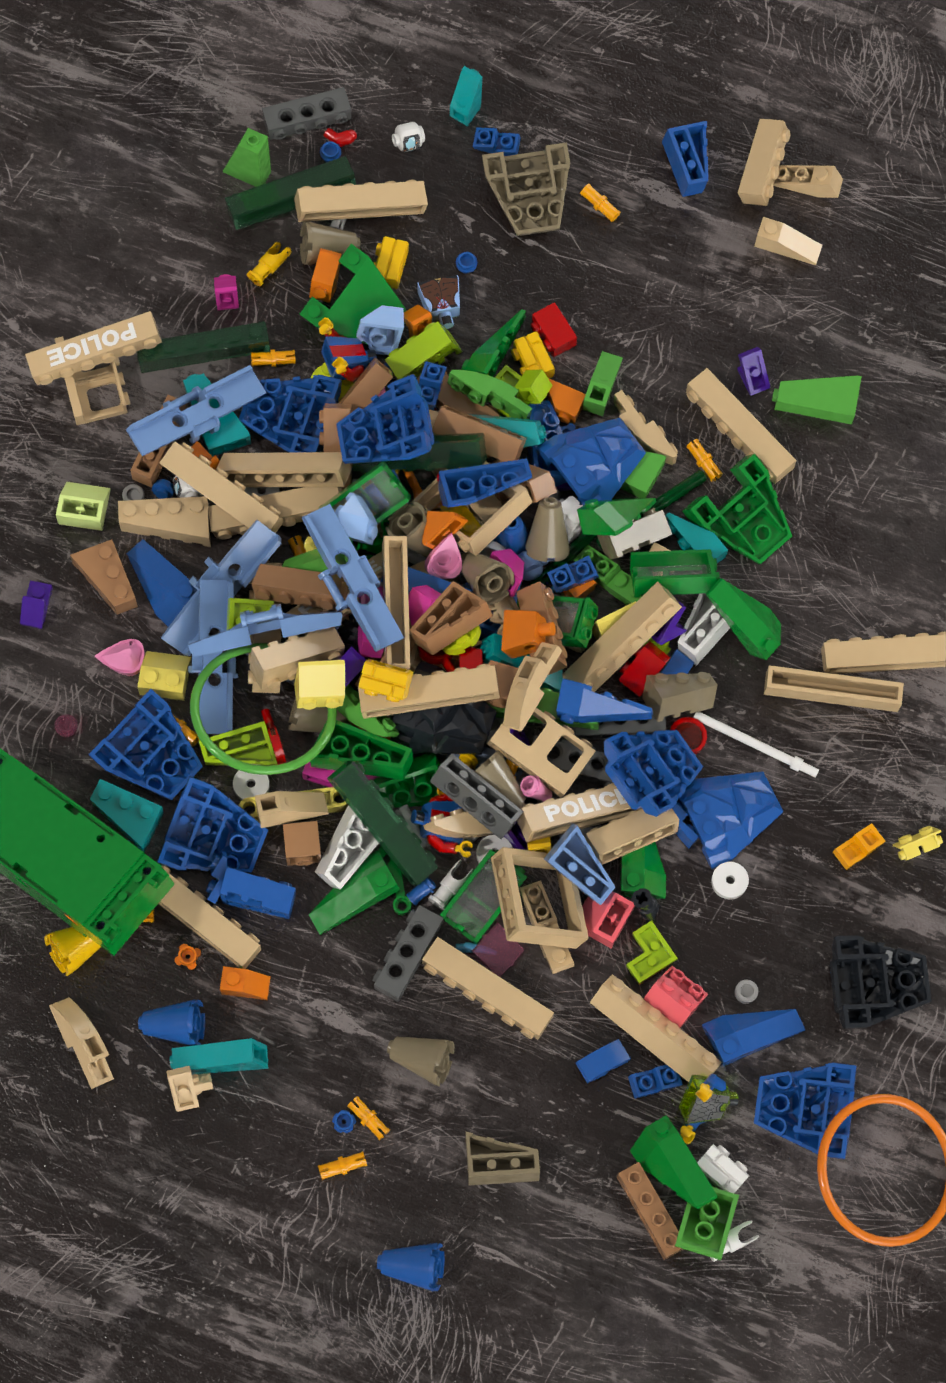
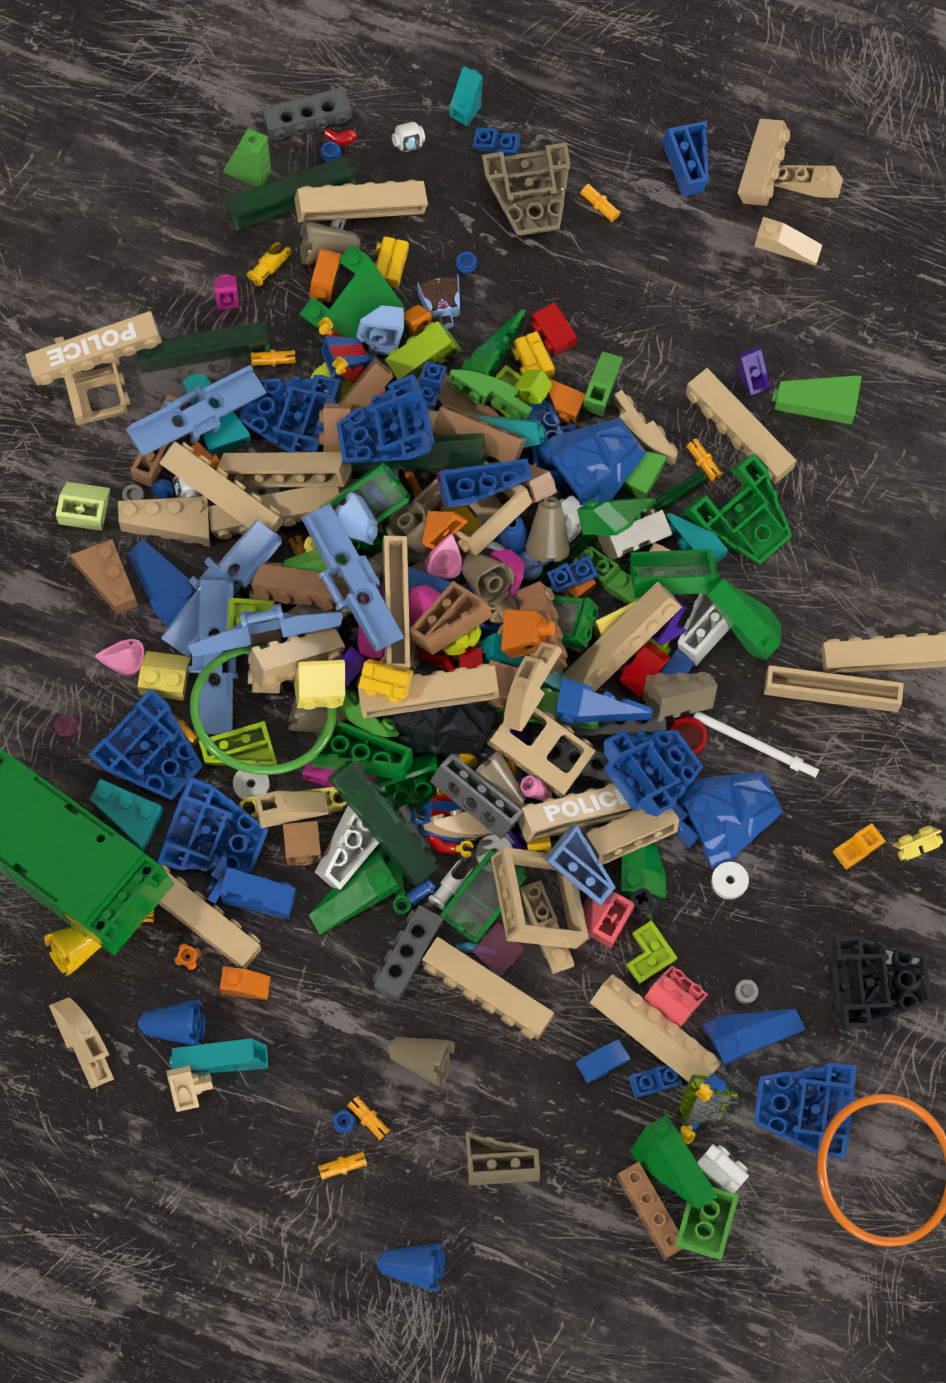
dark purple slope [20,580,53,629] -> none
red piece [261,708,286,765] -> none
white piece [710,1221,759,1262] -> none

